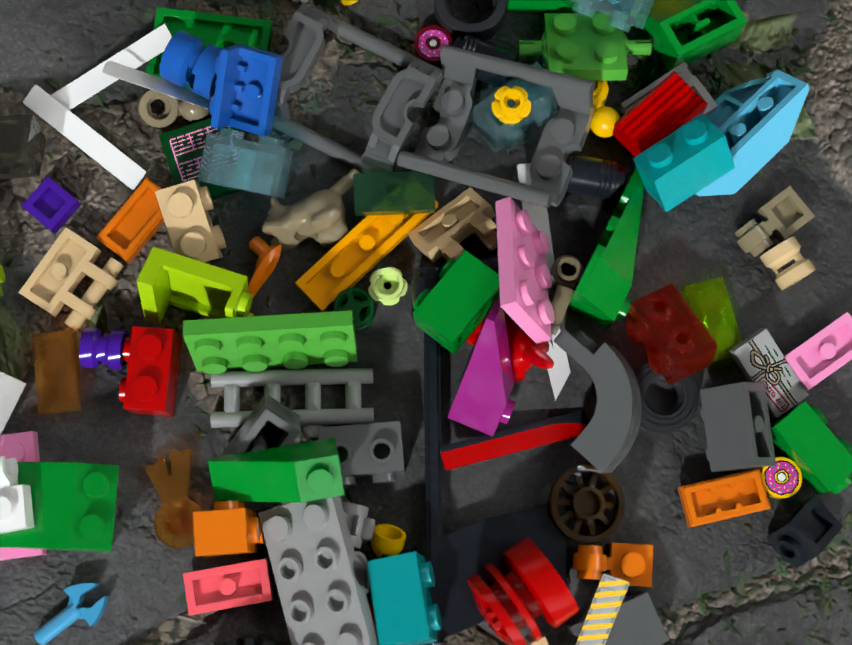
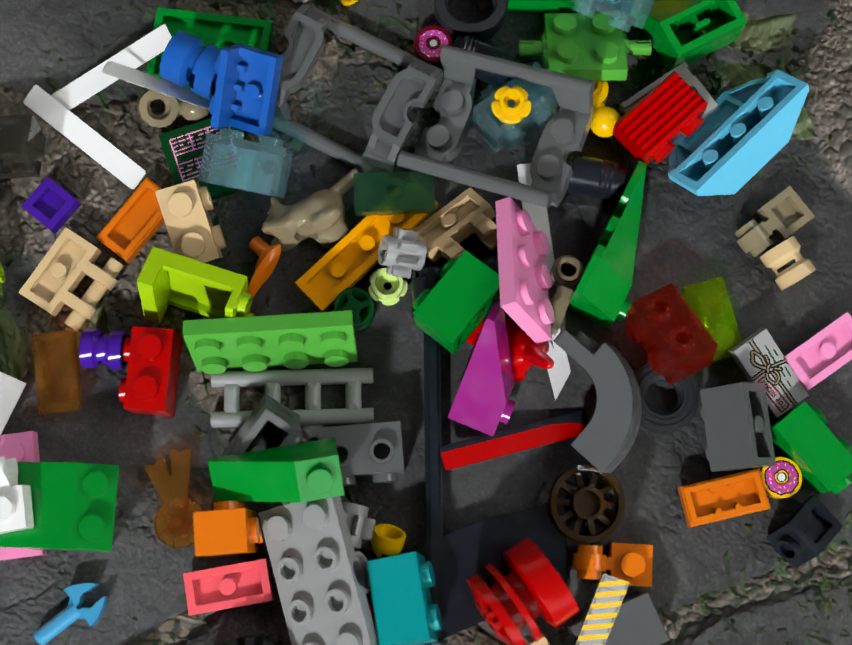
teal brick [633,113,735,212] -> none
none -> light grey gear [378,227,427,278]

